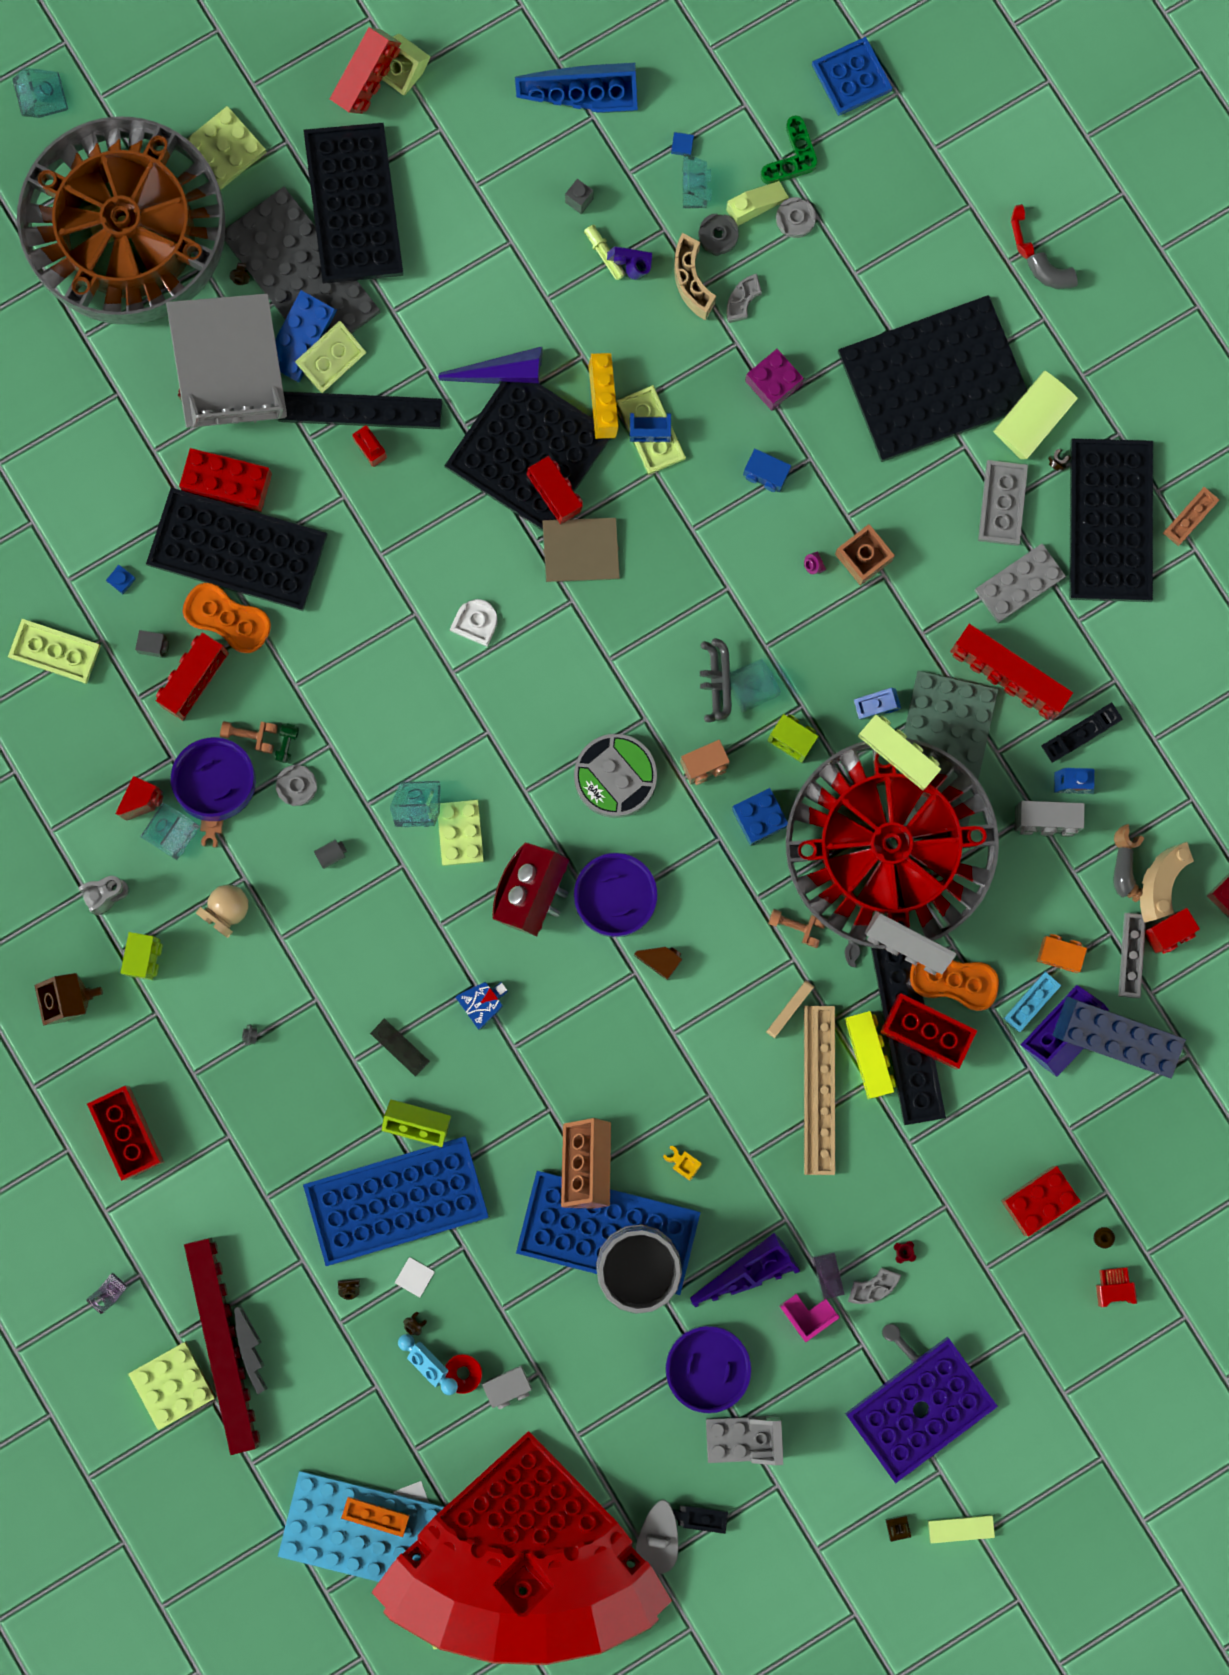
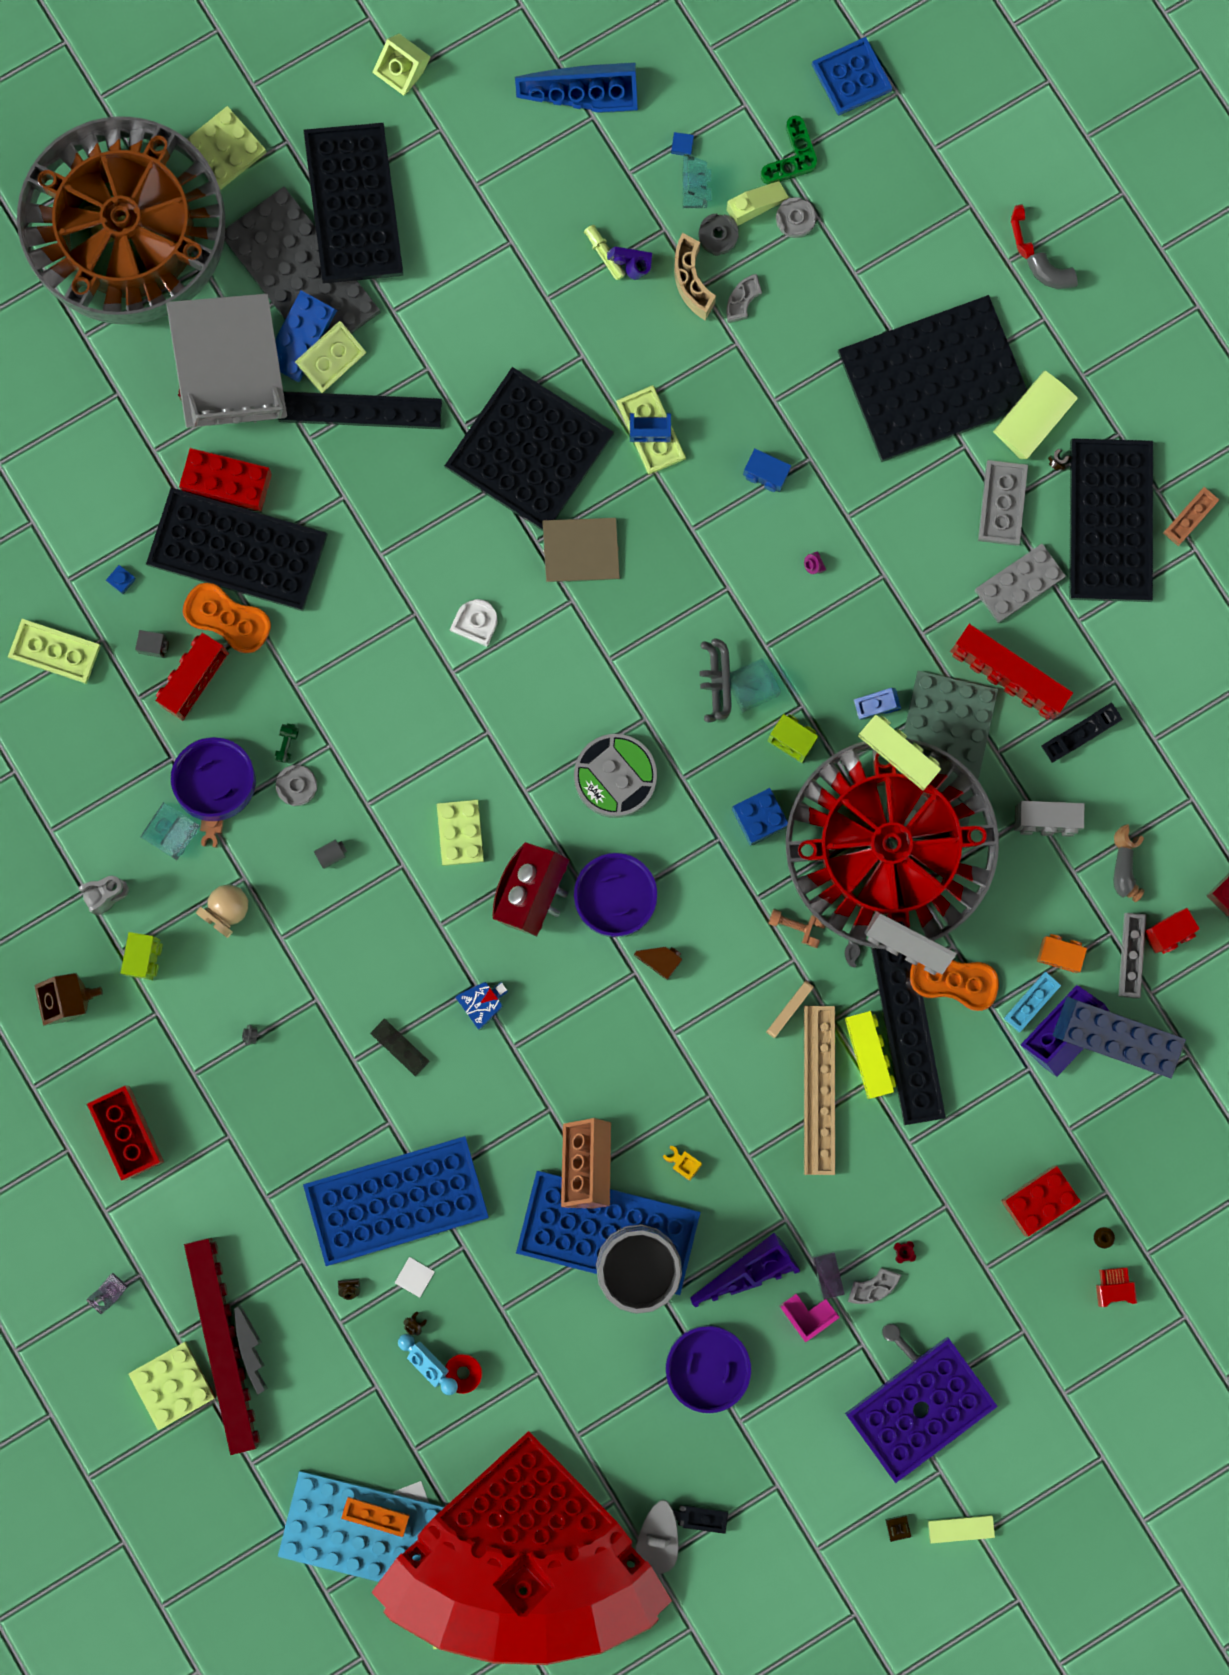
clear light blue slope [12,67,68,118] -> none
red slope [115,776,164,821] -> none
nougat bar [220,721,278,754] -> none
dark brown plate [229,262,250,285] -> none
brick [329,27,402,114] -> none
red piece [352,425,387,467] -> none
lime brick [381,1099,451,1147] -> none
clear light blue slope [390,781,440,827] -> none
dark purple wedge [438,347,543,384] -> none
light grey brick [482,1365,532,1409] -> none
red brick [527,456,583,525] -> none
dark grey brick [565,179,593,214] -> none
yellow brick [588,353,618,439] -> none
nougat brick [680,739,730,786] -> none
light grey bracket [706,1416,783,1465] -> none
magenta brick [745,349,804,411] -> none
nougat brick [835,524,895,586] -> none
red brick [880,993,977,1069] -> none
blue torso [1054,768,1094,794] -> none
tan brick [1140,842,1194,923] -> none

